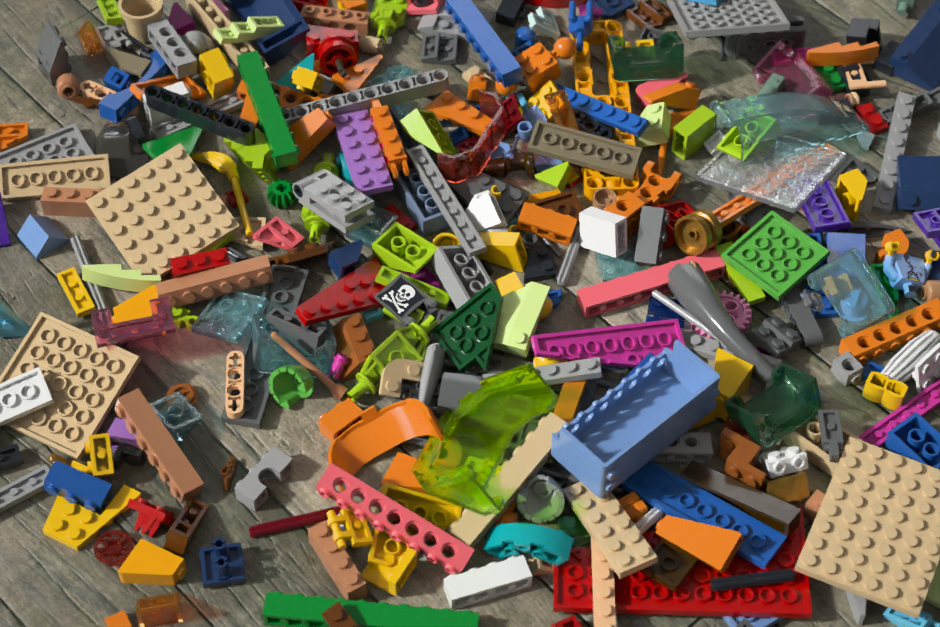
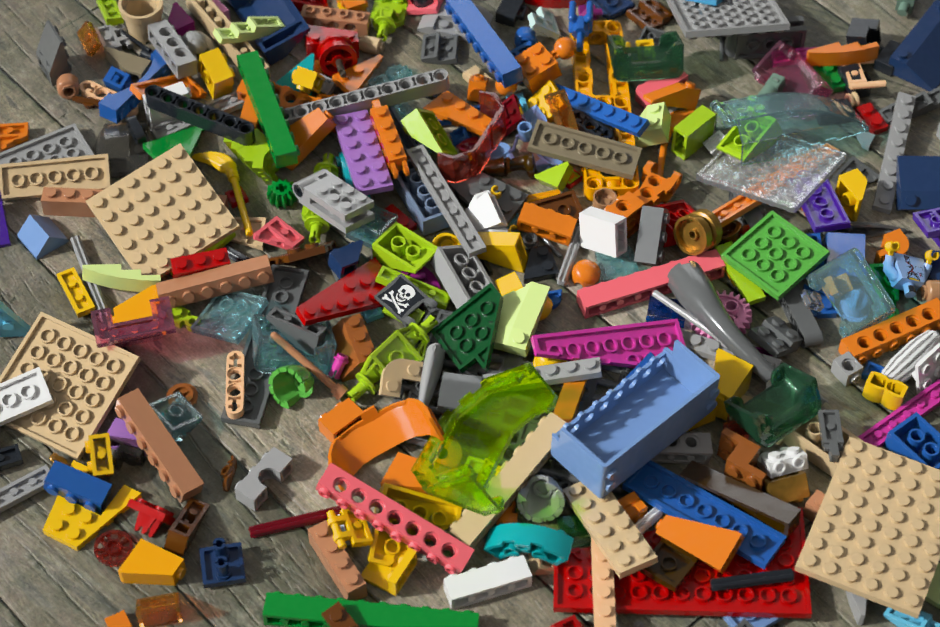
none -> orange hair [570,259,601,287]

